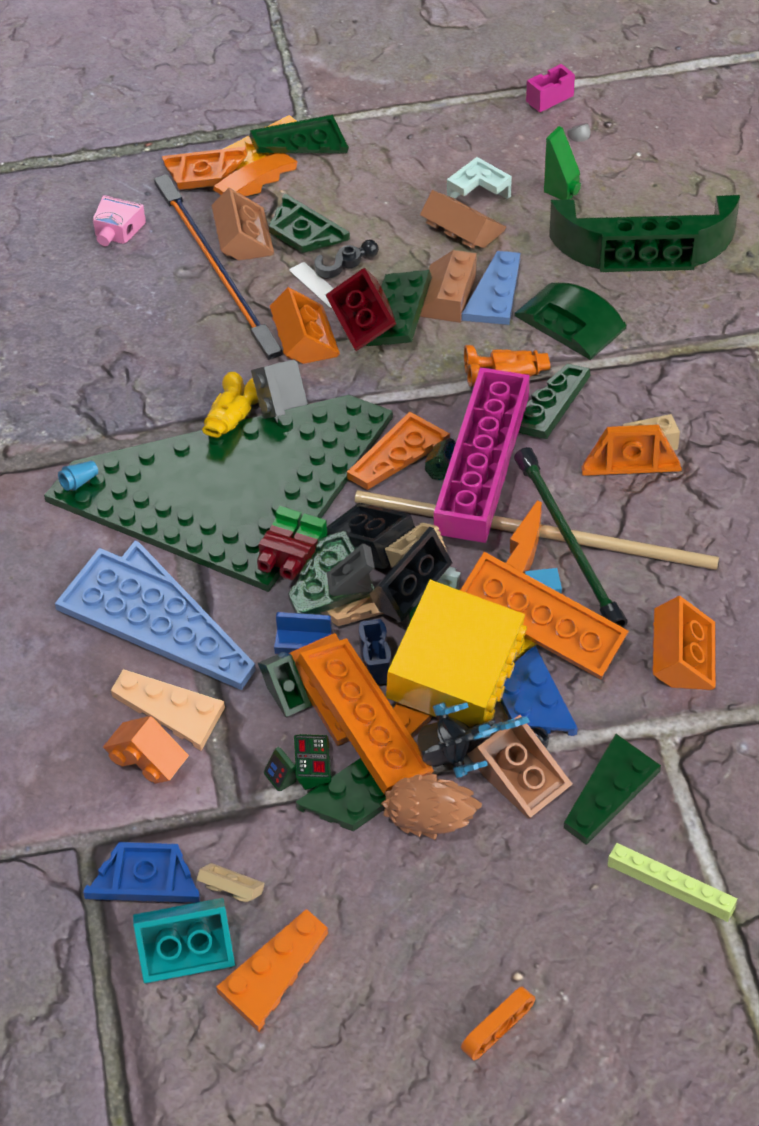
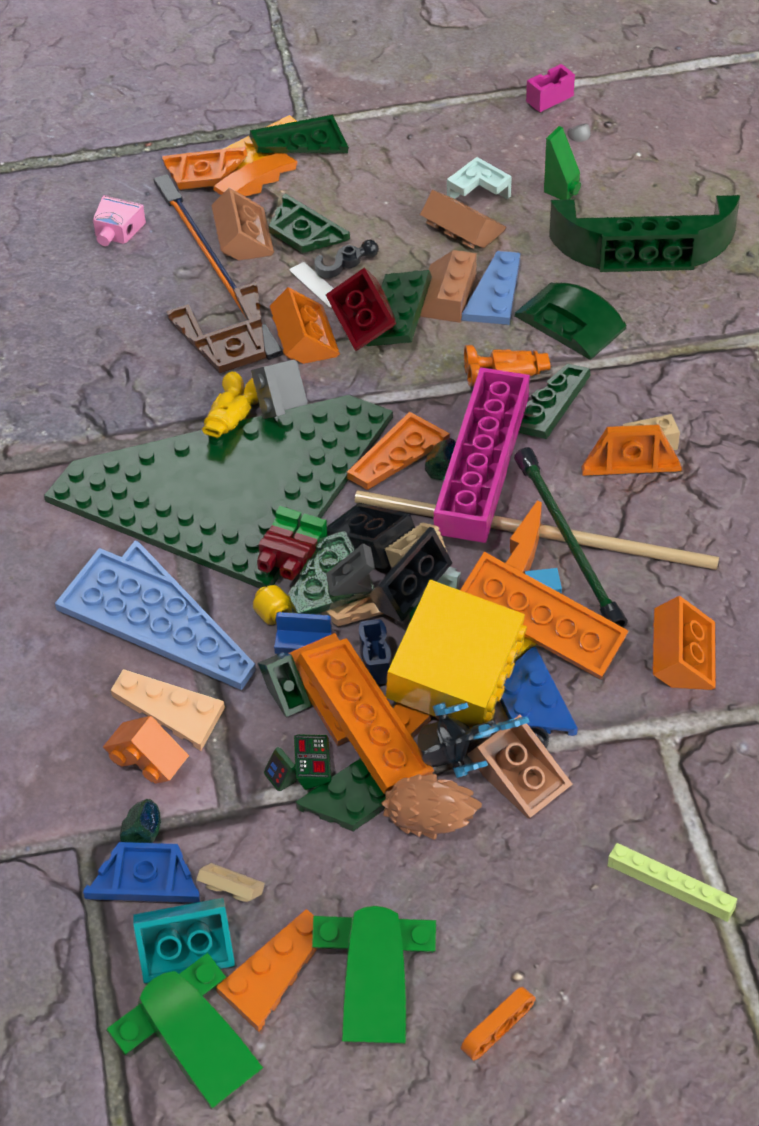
dark azure cone [58,460,98,491] -> none
dark green wing [564,734,661,845] -> none
none -> green slope [106,953,263,1109]
none -> clear green rock [120,799,161,843]
none -> wing [166,282,266,373]
none -> yellow head [253,585,293,625]
none -> green slope [312,906,436,1044]

